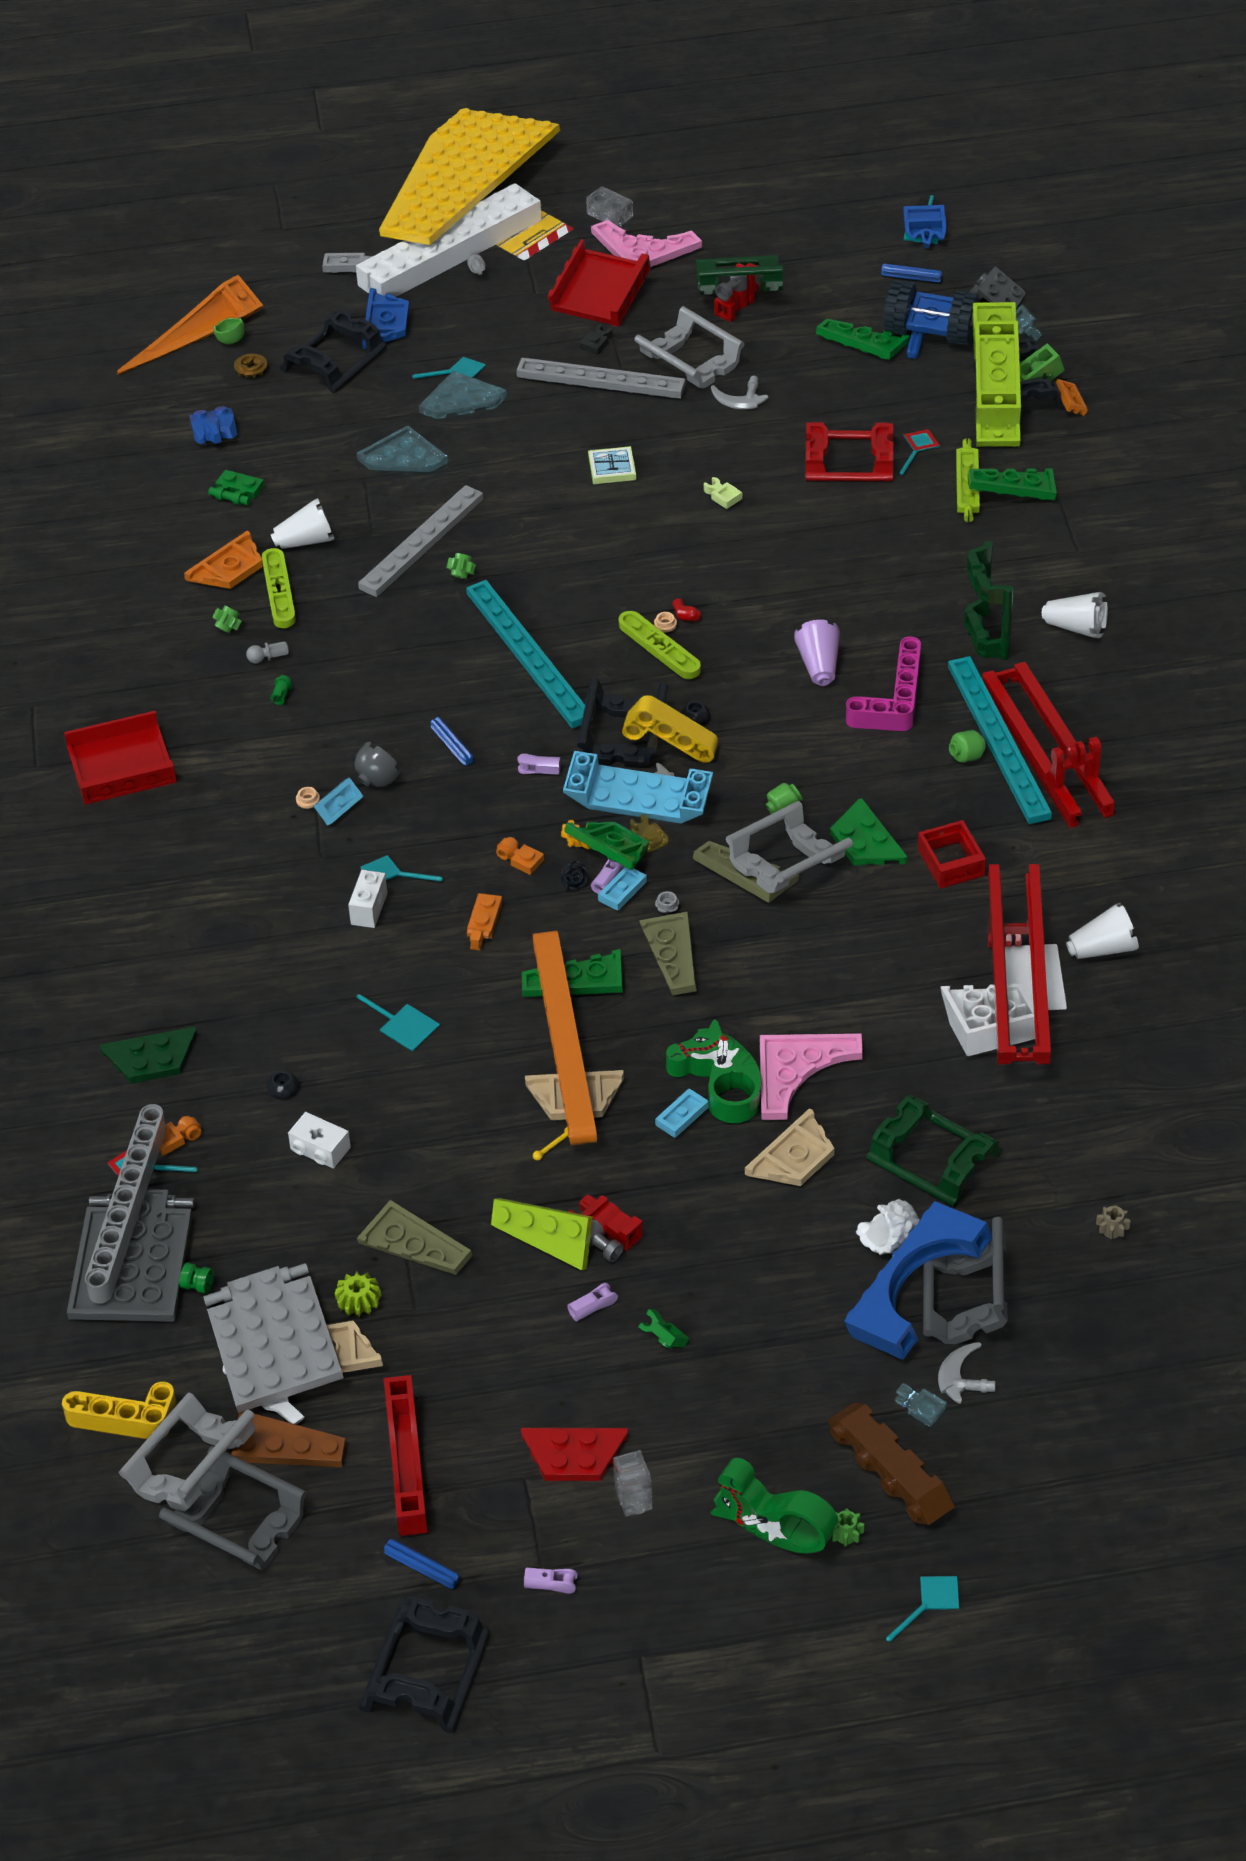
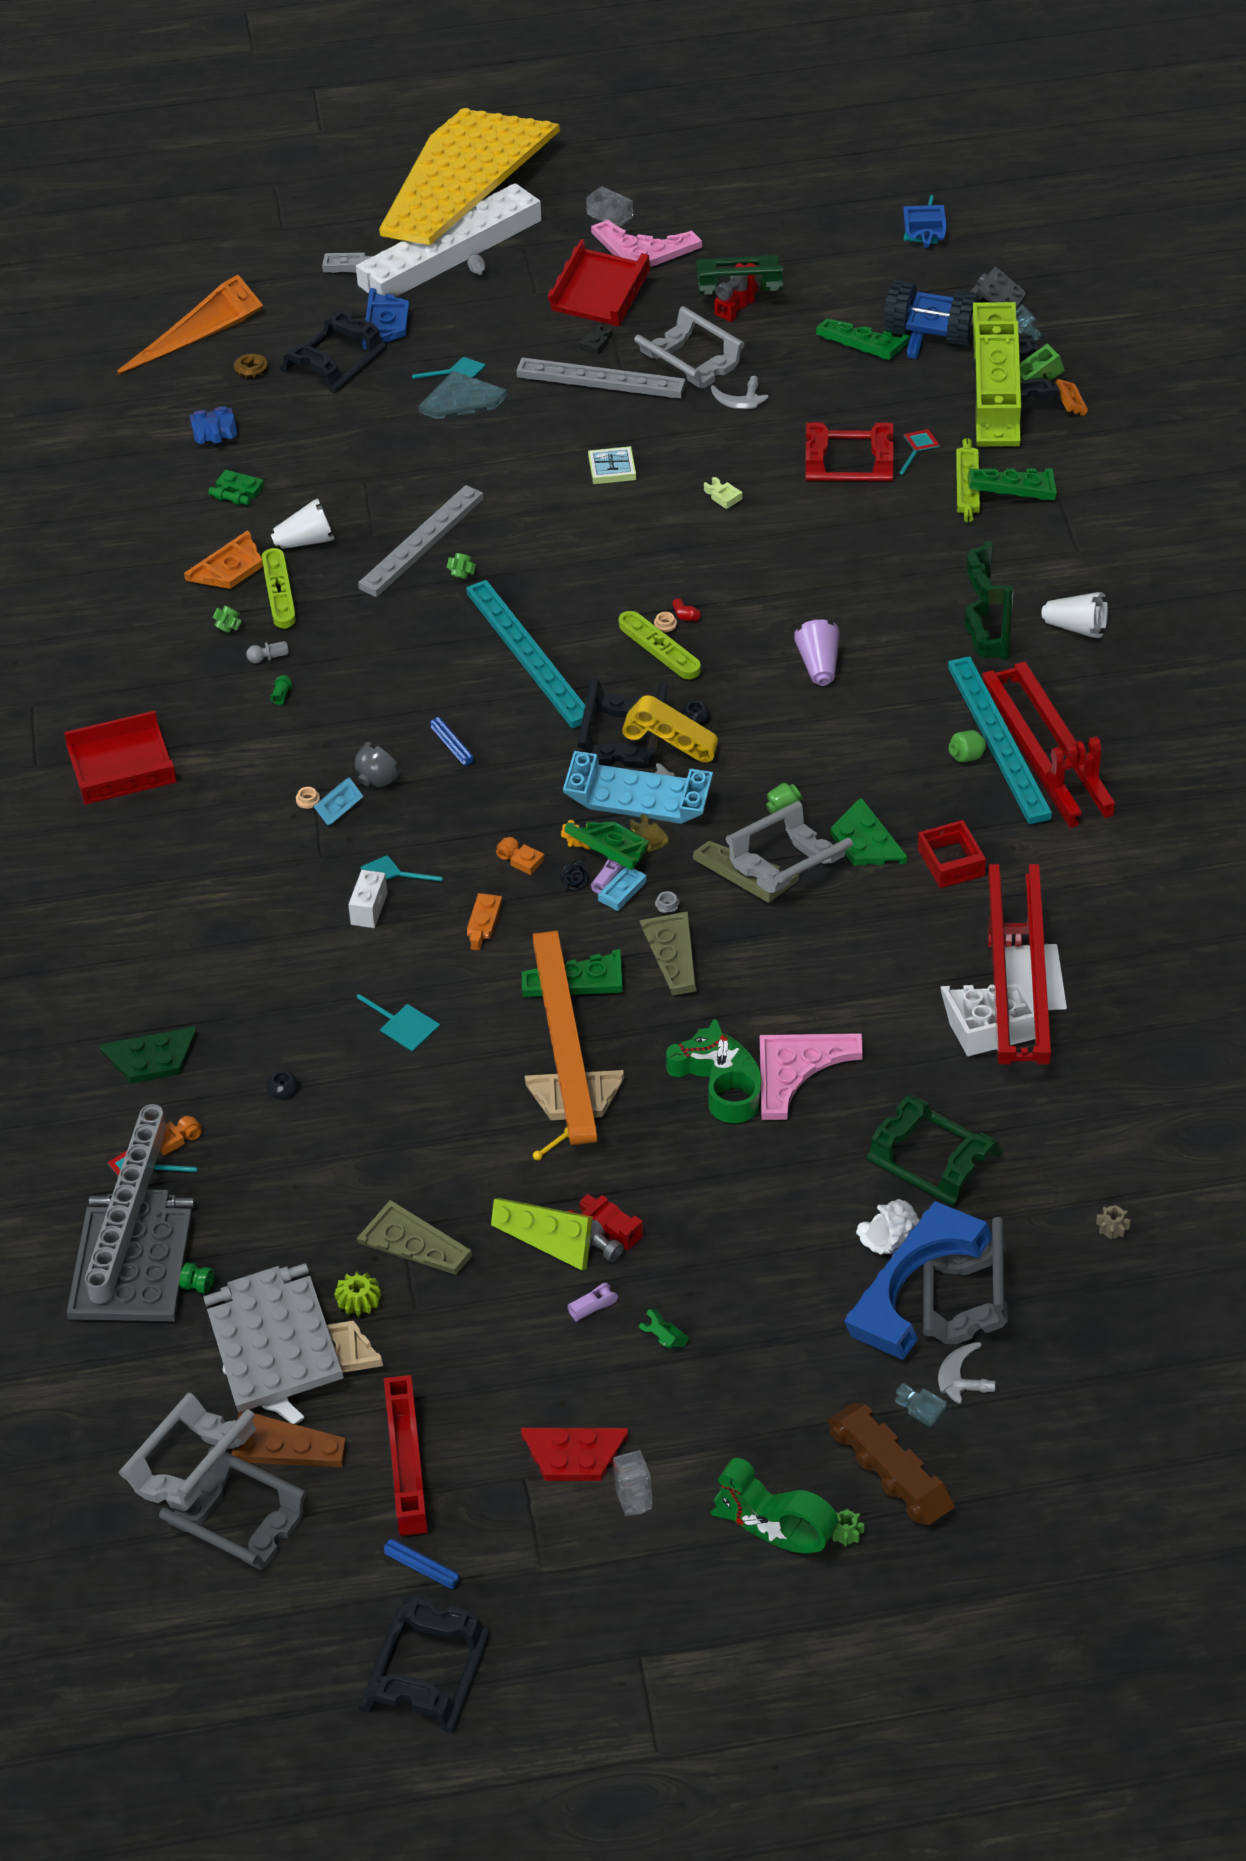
yellow beam [62,1382,177,1439] -> none
bright green hair [213,318,245,344] -> none
white brick [288,1112,351,1169] -> none
clear light blue plate [357,425,448,472] -> none
sticker [496,211,574,260] -> none
lavender bar [517,754,561,774] -> none
lavender bar [524,1568,578,1594] -> none
medium azure plate [655,1089,709,1138] -> none
tan wing [745,1108,834,1186] -> none
dark pink beam [846,636,921,731] -> none
blue axle [881,264,942,283] -> none
teal piece [886,1576,959,1642] -> none
white cone [1066,903,1139,959] -> none

